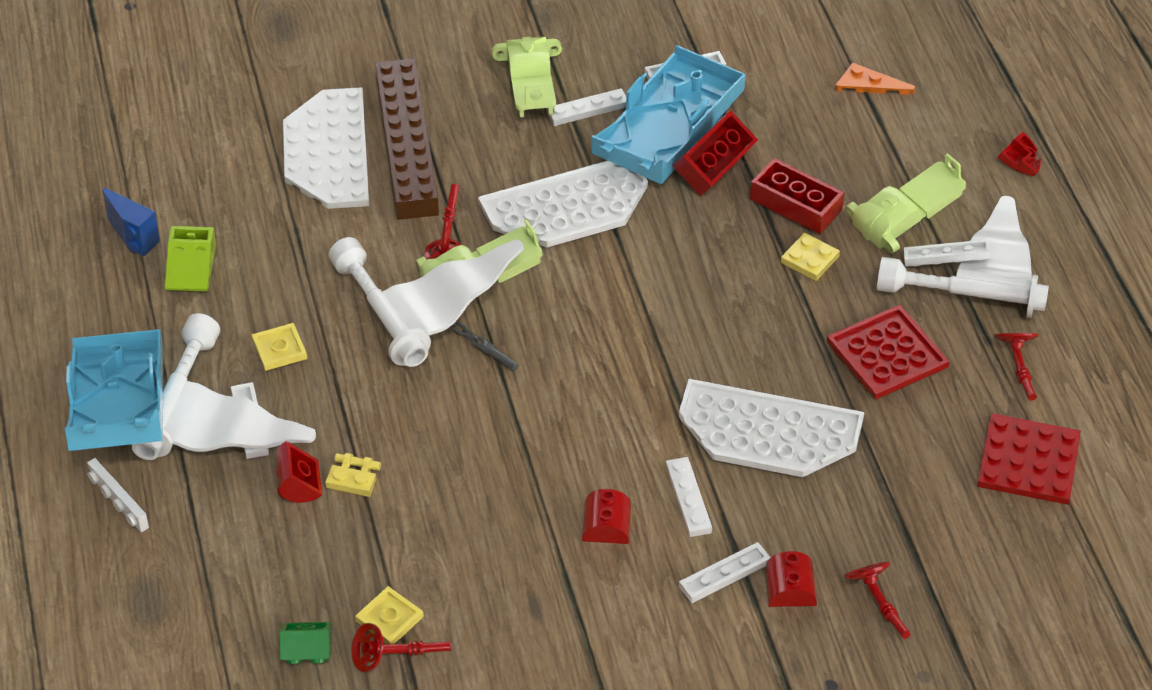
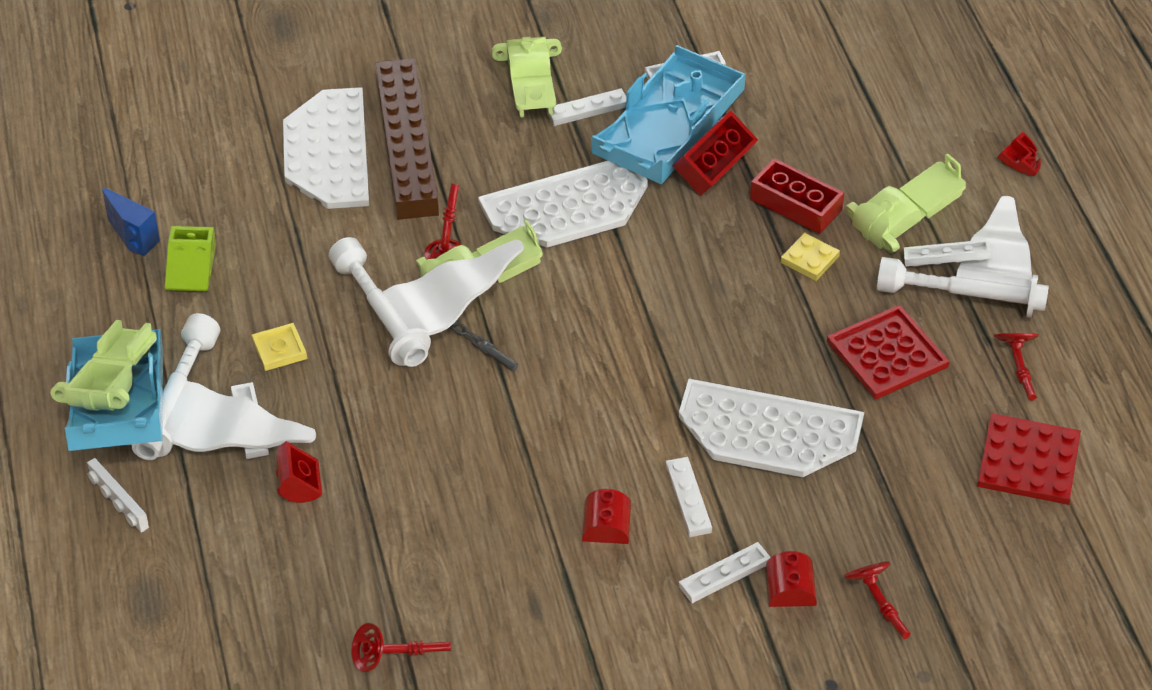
green slope [280,622,332,664] -> none
light yellow plate [325,453,381,497] -> none
light yellow plate [355,586,424,644] -> none
orange wing [835,63,915,95] -> none
none -> yellowish green piece [50,320,157,411]

